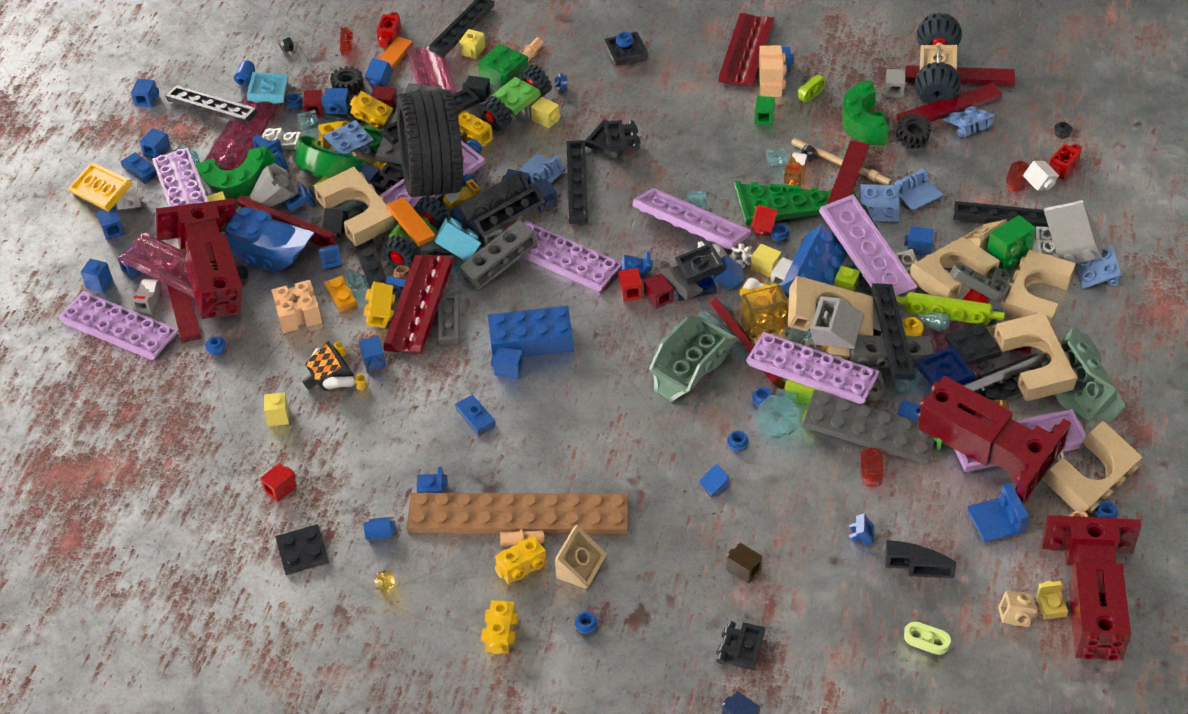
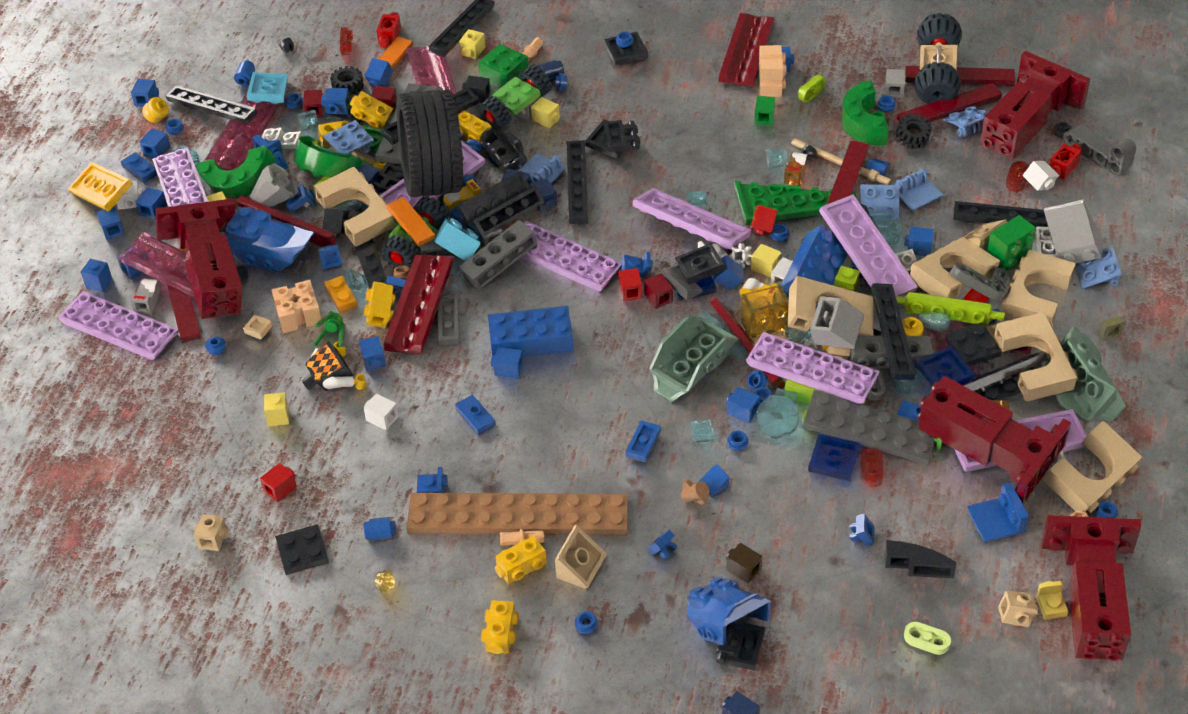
none -> blue brick [136,187,167,220]
none -> yellow piece [142,97,169,123]
none -> blue plate [166,118,184,135]
none -> tan brick [194,514,229,551]
none -> tan plate [243,315,272,339]
none -> green plant [313,311,346,347]
none -> white brick [364,394,399,430]
none -> black piece [481,128,527,170]
none -> dark blue brick [539,60,564,80]
none -> blue plate [626,420,661,462]
none -> blue tile [647,529,677,559]
none -> medium nougat piece [681,479,709,505]
none -> blue slope [687,576,771,645]
none -> clear light blue plate [690,419,714,443]
none -> blue brick [726,387,760,423]
none -> blue plate [747,370,767,391]
none -> clear blue plate [808,434,861,481]
none -> blue slope [866,158,890,176]
none -> clear light blue plate [871,213,902,245]
none -> blue plate [877,95,896,112]
none -> dark red brick [980,51,1091,160]
none -> dark grey beam [1063,124,1136,176]
none -> olive plate [1099,316,1124,341]

